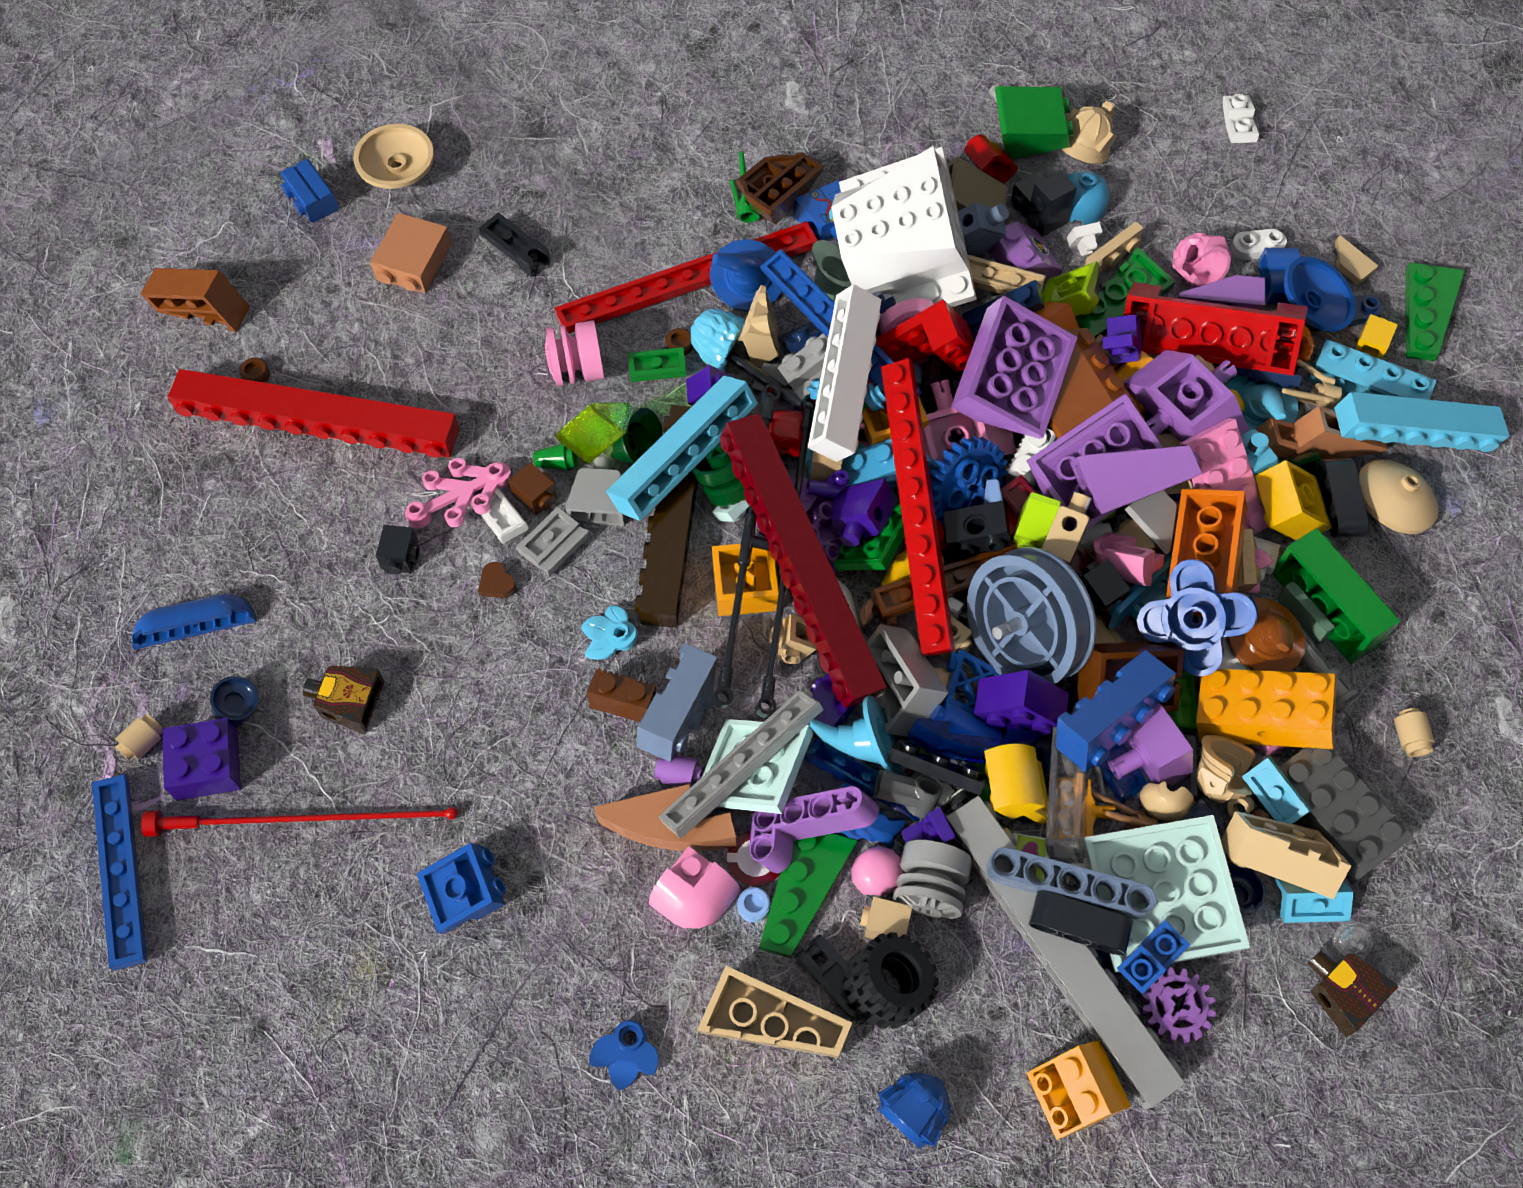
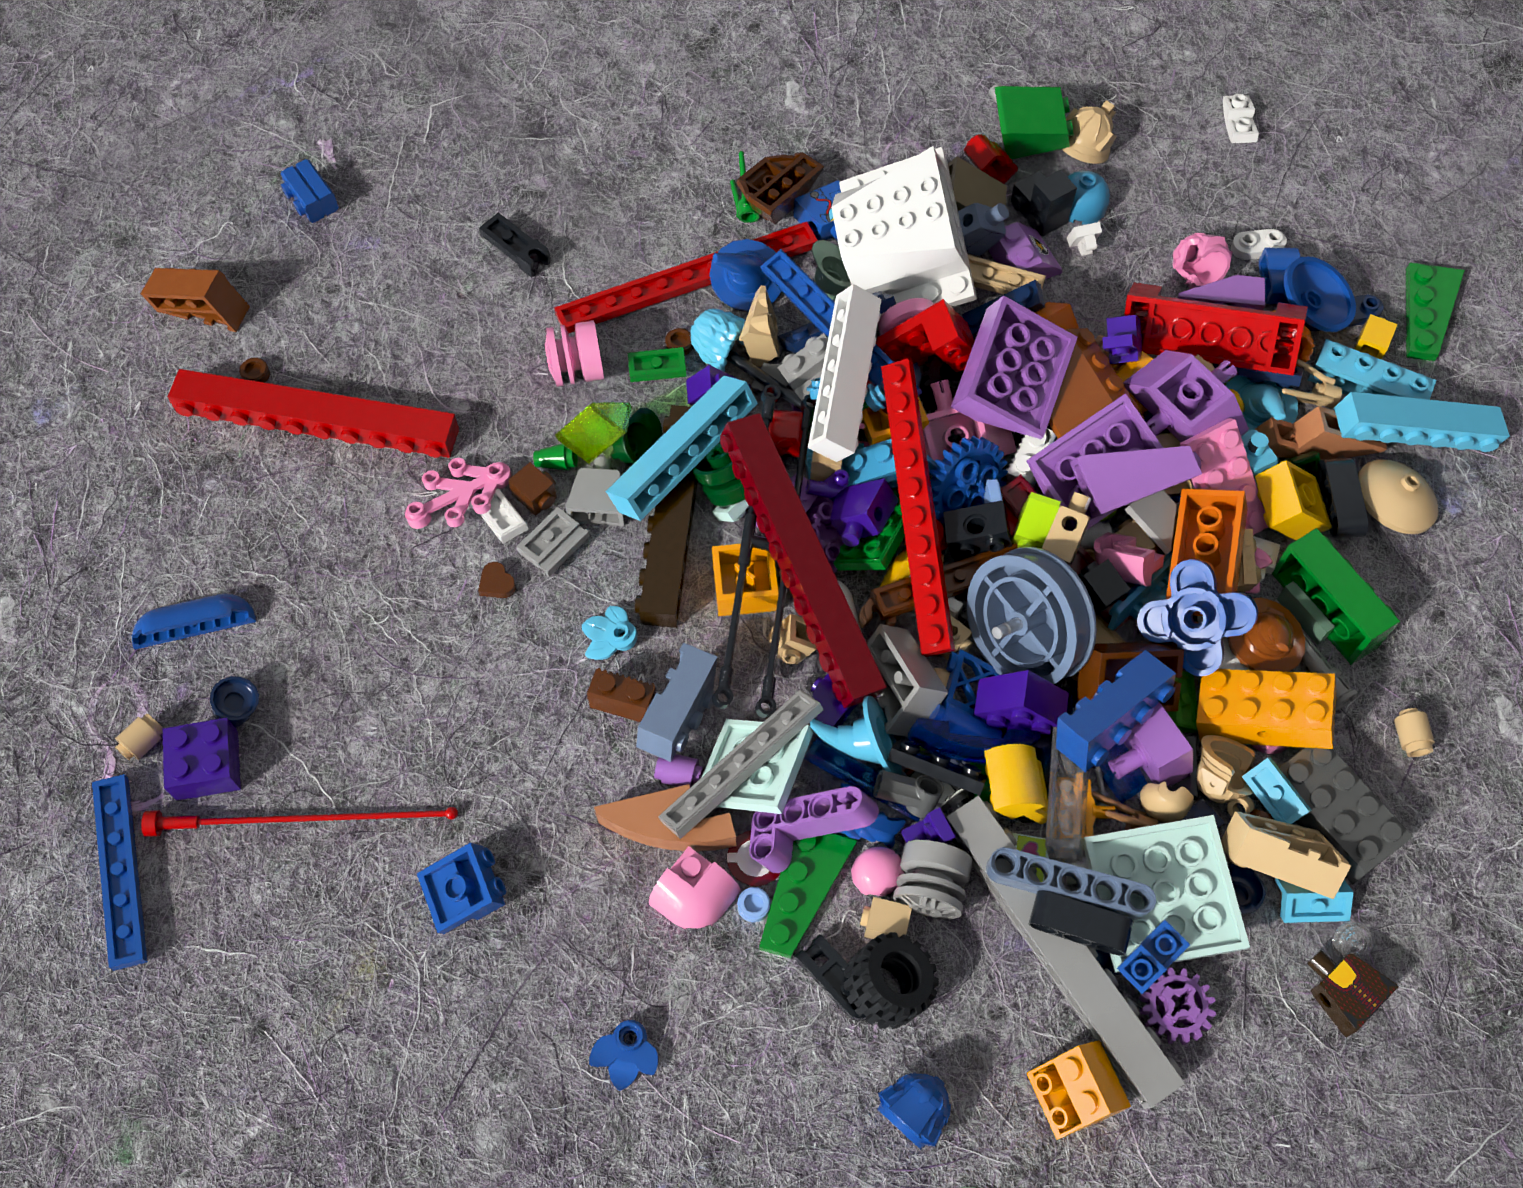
torso [303,666,385,734] -> none
tan dish [353,124,434,189] -> none
nougat brick [370,213,452,293] -> none
black brick [376,525,420,574] -> none
tan wedge [697,966,853,1058] -> none
lime slope [1043,261,1099,316] -> none
green wing [1076,247,1175,339] -> none
tan plate [1085,222,1144,282] -> none
tan tile [1335,235,1378,286] -> none

